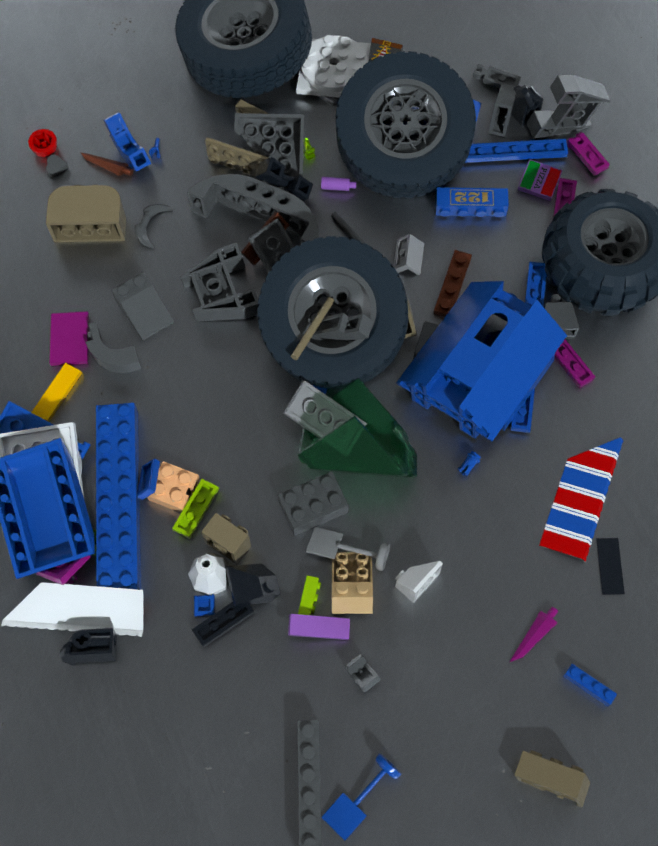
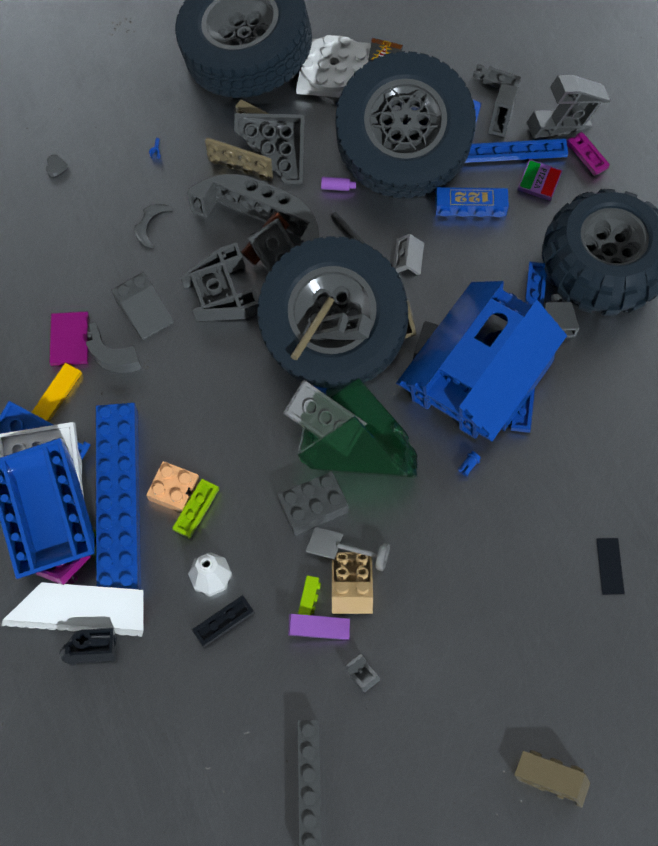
red piece [28,129,57,157] -> none
dark tan brick [46,184,126,242] -> none
copper bar [80,152,133,176] -> none
blue arch [103,112,151,172] -> none
blue tile [137,458,160,500] -> none
blue tile [194,595,215,617] -> none
dark tan brick [201,513,251,565] -> none
black slope [225,563,281,606] -> none
black arch [255,156,313,201] -> none
clear neon green hand [304,138,316,160] -> none
blue piece [321,753,402,841] -> none
white slope [395,561,443,603] -> none
copper plate [433,250,472,317] -> none
magenta bar [510,607,558,662] -> none
black piece [512,85,543,126] -> none
sticker [539,437,623,562] -> none
magenta plate [553,178,577,217] -> none
magenta tile [555,339,596,389] -> none
blue piece [563,664,617,707] -> none

